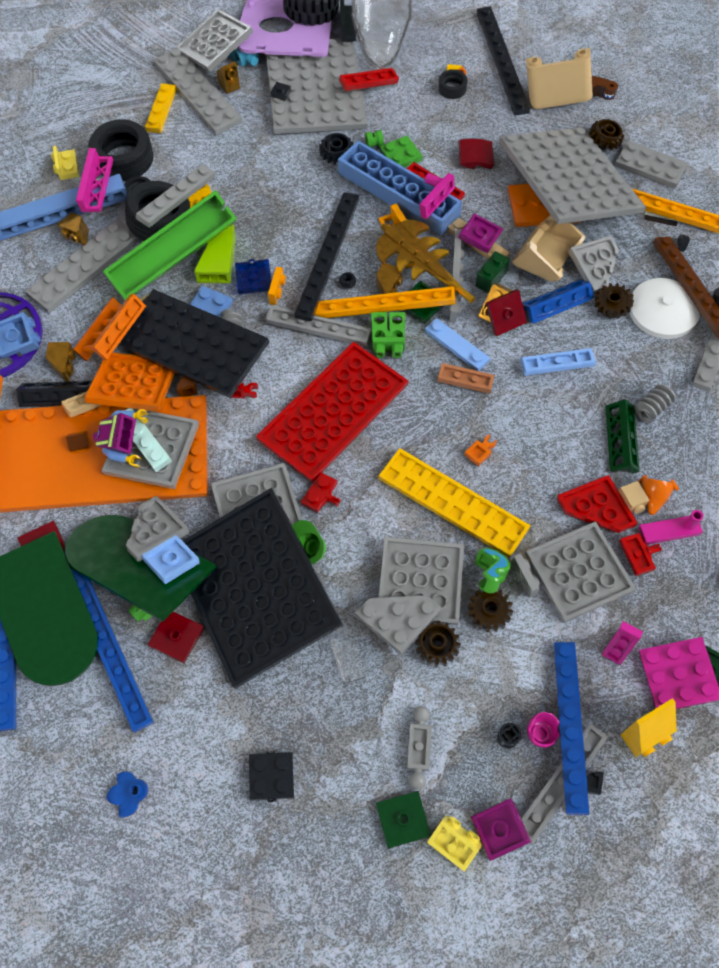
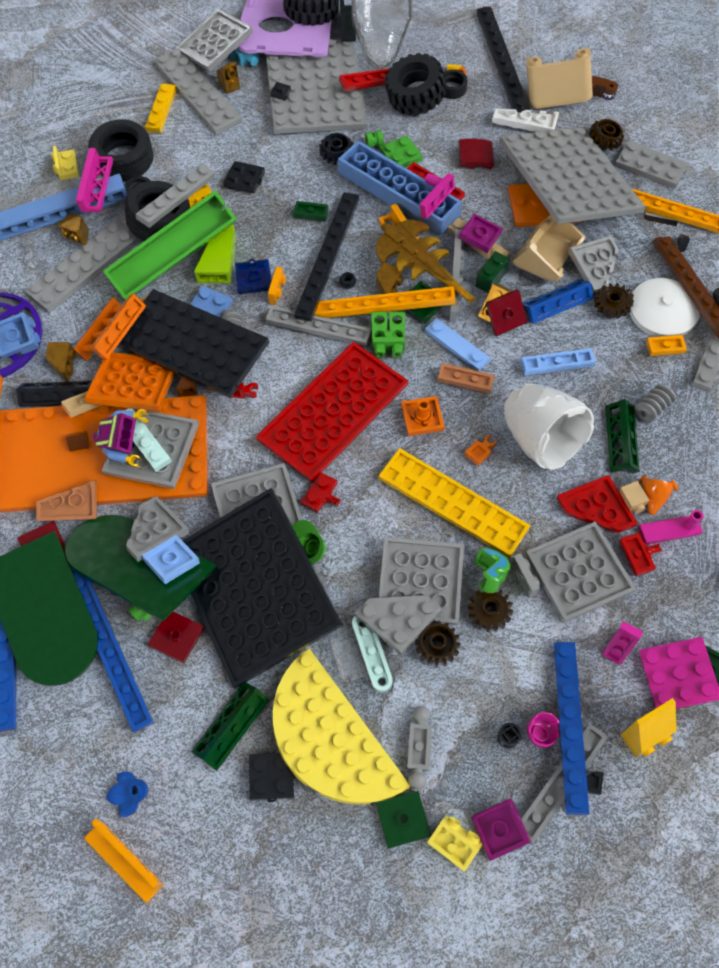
none -> nougat wing [36,480,98,521]
none -> light orange fence [84,818,164,903]
none -> dark green fence [191,683,269,771]
none -> black plate [223,161,265,193]
none -> light yellow plate [272,649,411,805]
none -> dark green plate [293,201,329,222]
none -> light aqua plate [352,616,392,693]
none -> black tyre [385,53,446,116]
none -> orange plate [401,396,445,437]
none -> white wing [492,108,559,132]
none -> white piece [504,384,594,470]
none -> light orange plate [646,335,687,356]

